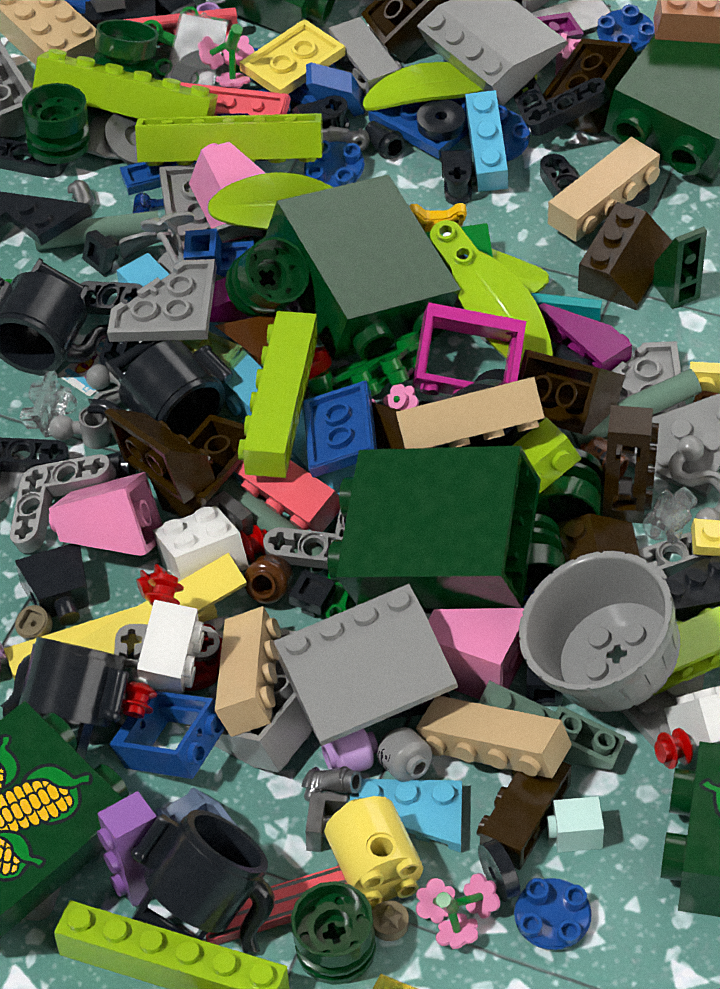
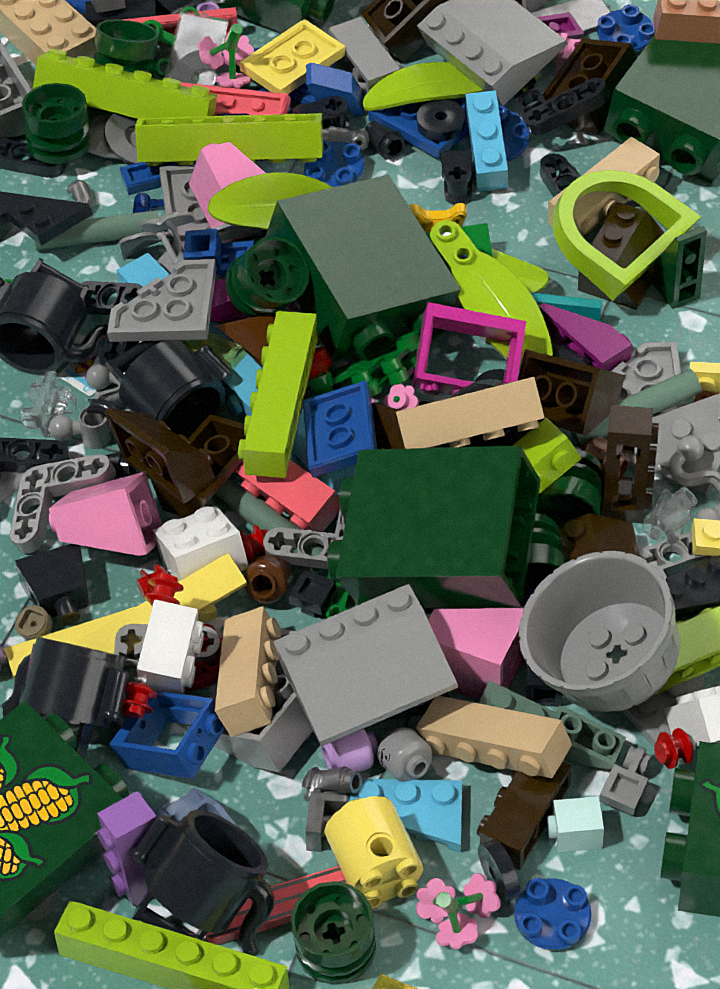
black tile [82,230,120,275] -> none
flat silver bracket [203,490,254,535] -> none
dark tan tile [372,901,409,941] -> none
none -> lime window [552,170,701,301]
none -> light grey plate [599,746,652,815]

